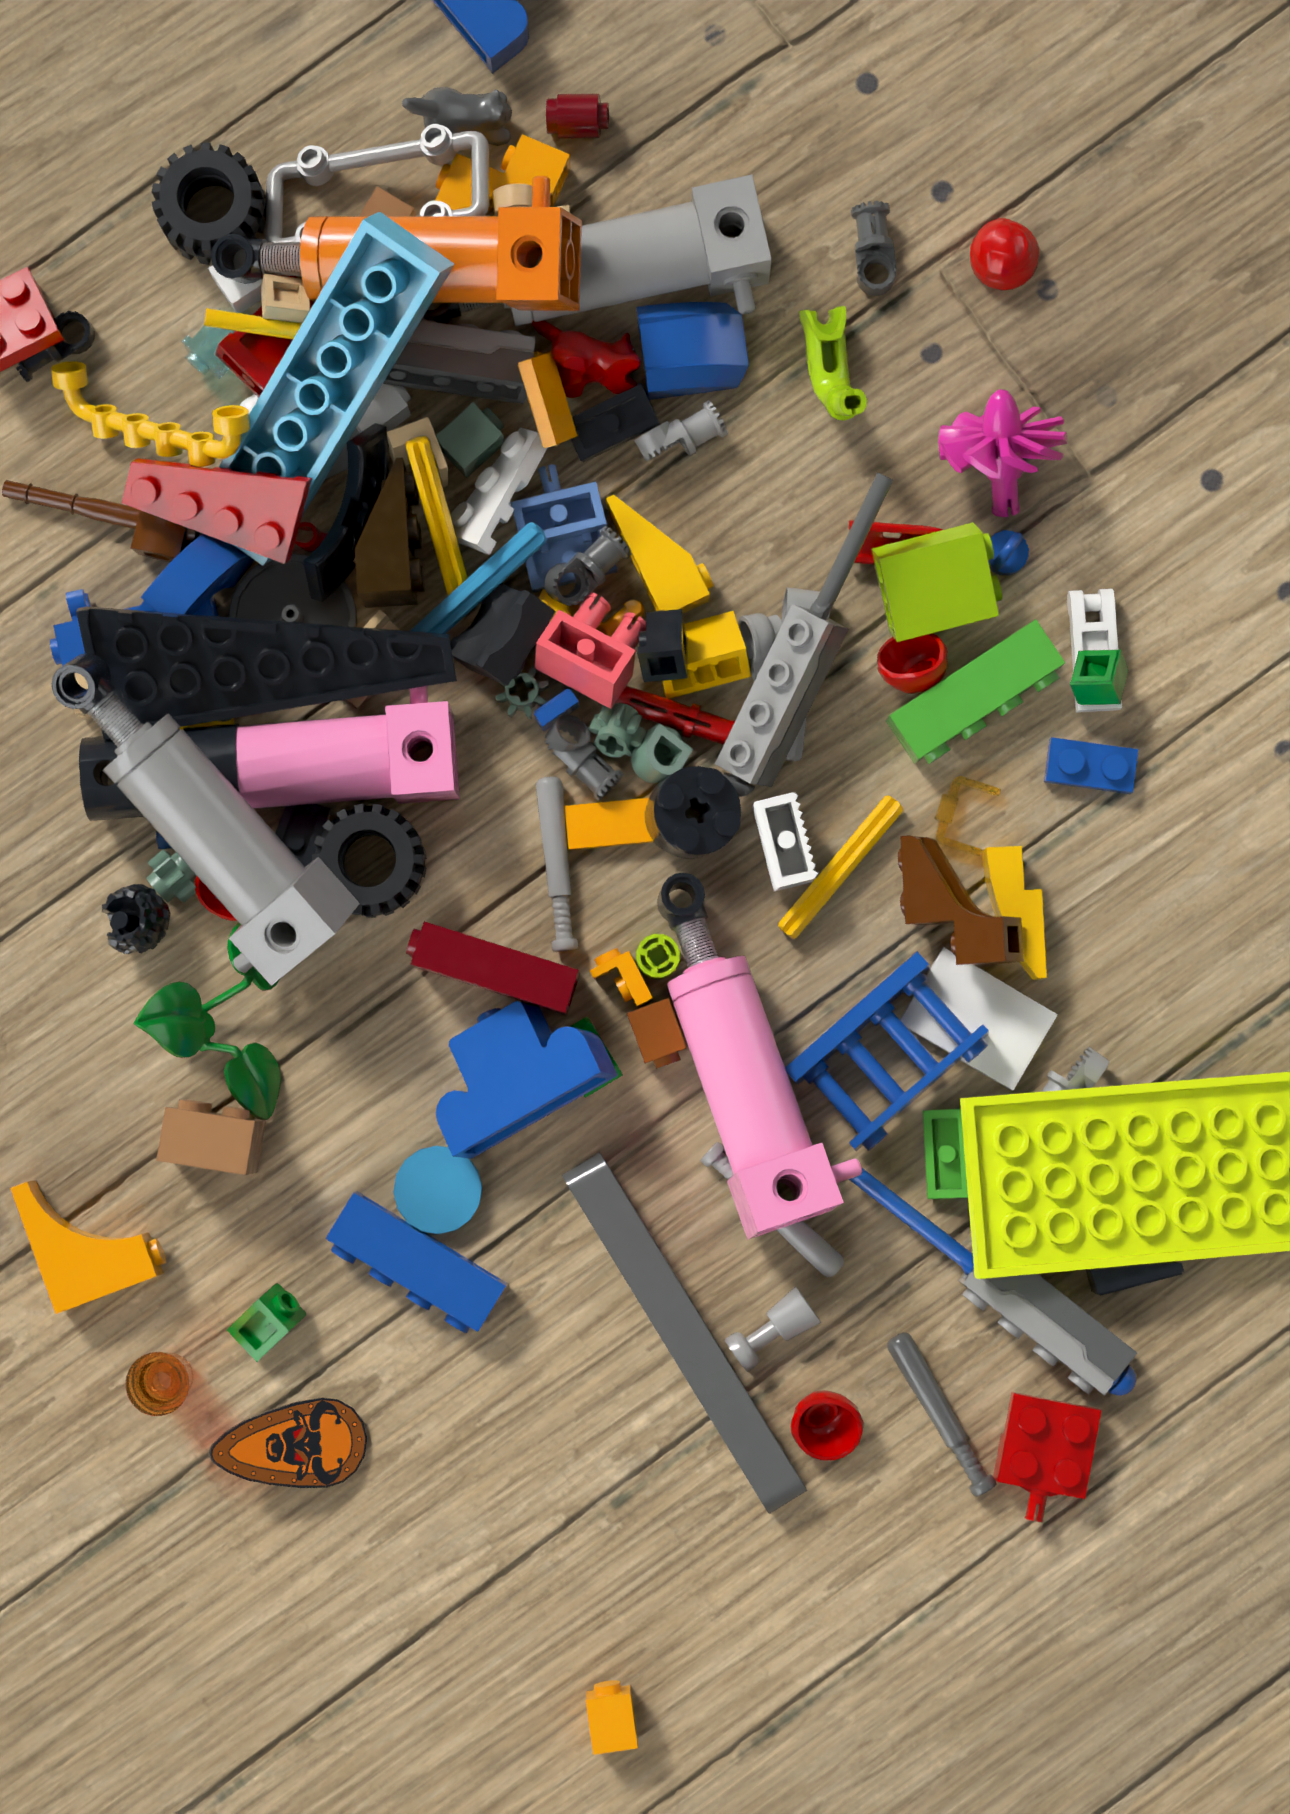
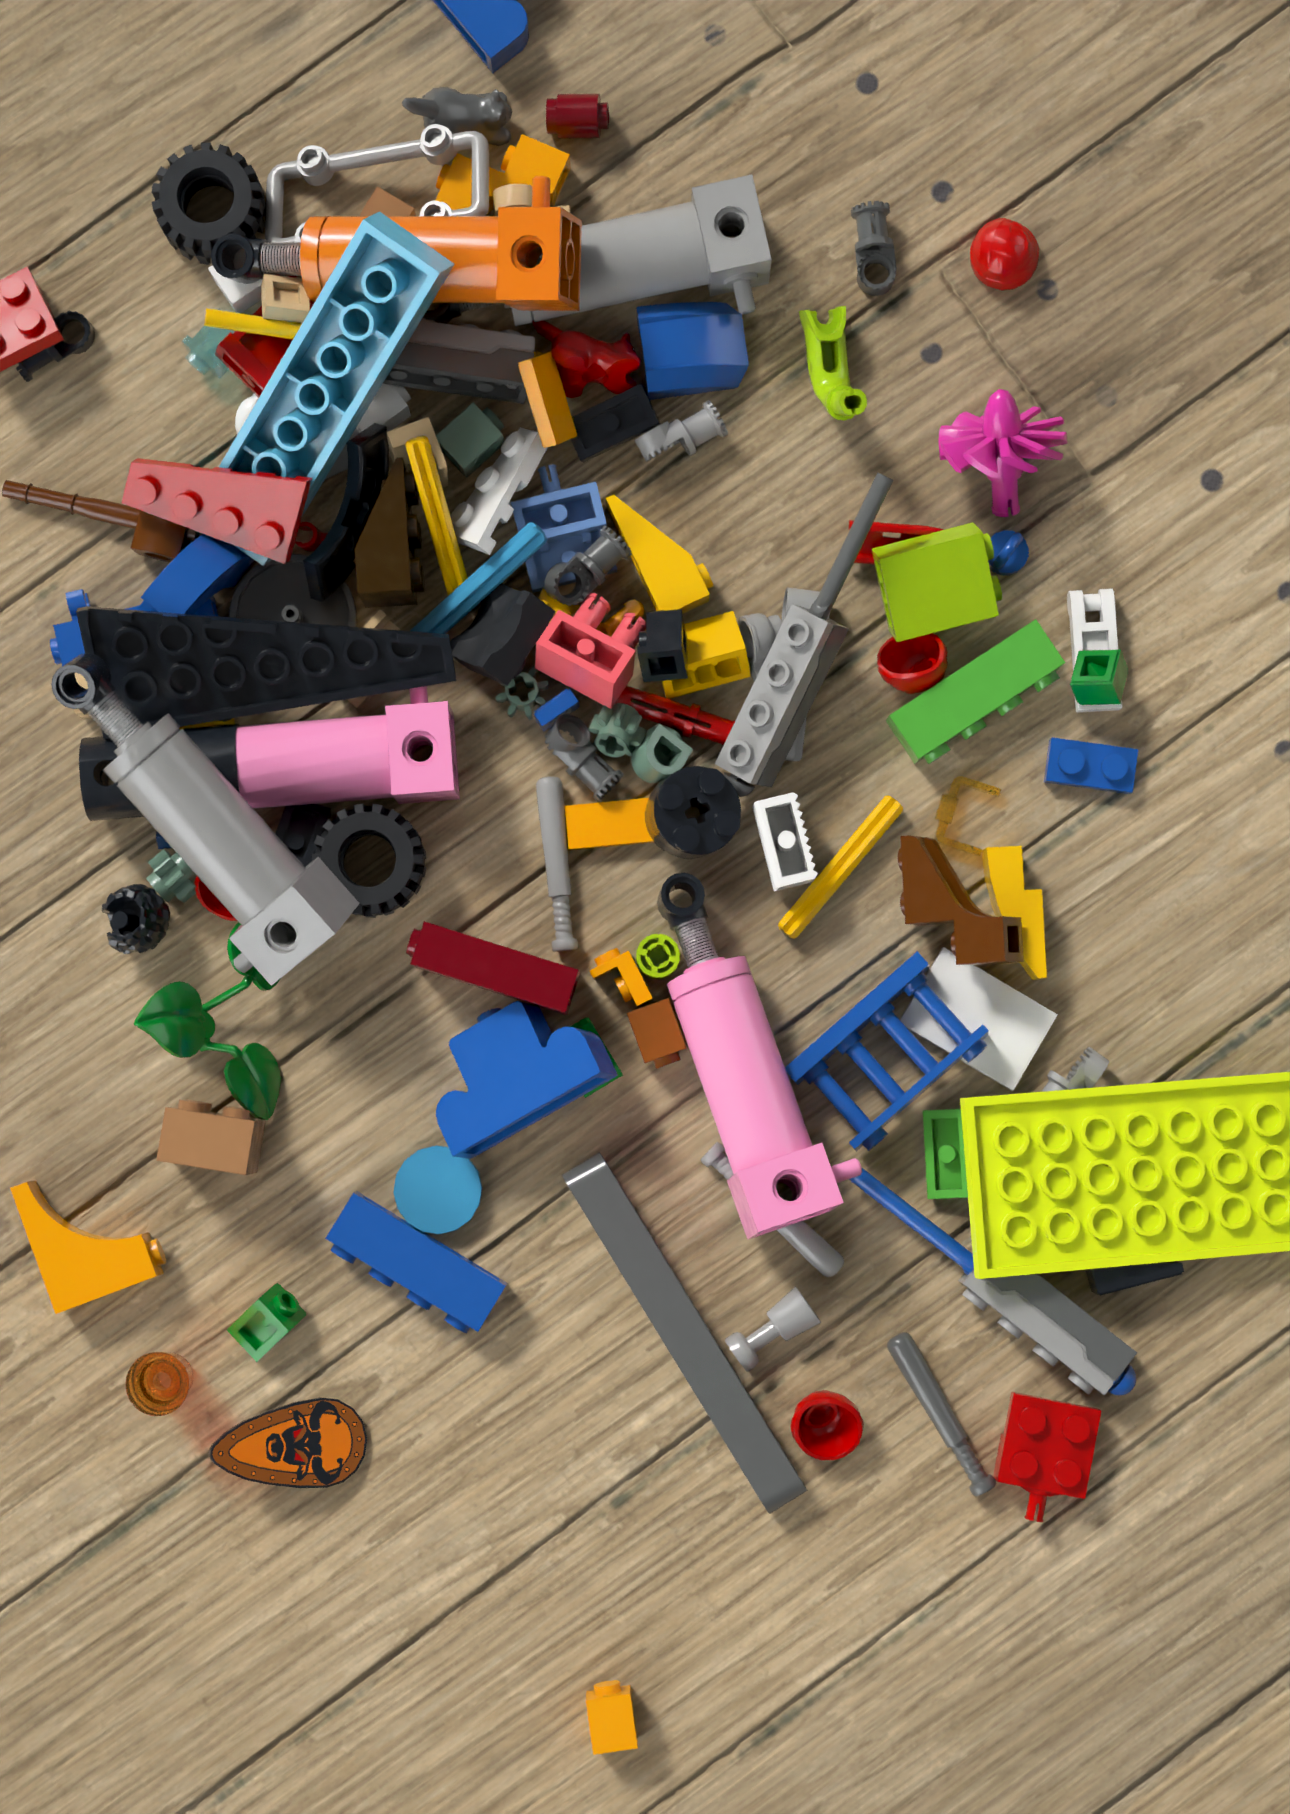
yellow bar [51,361,250,467] -> none

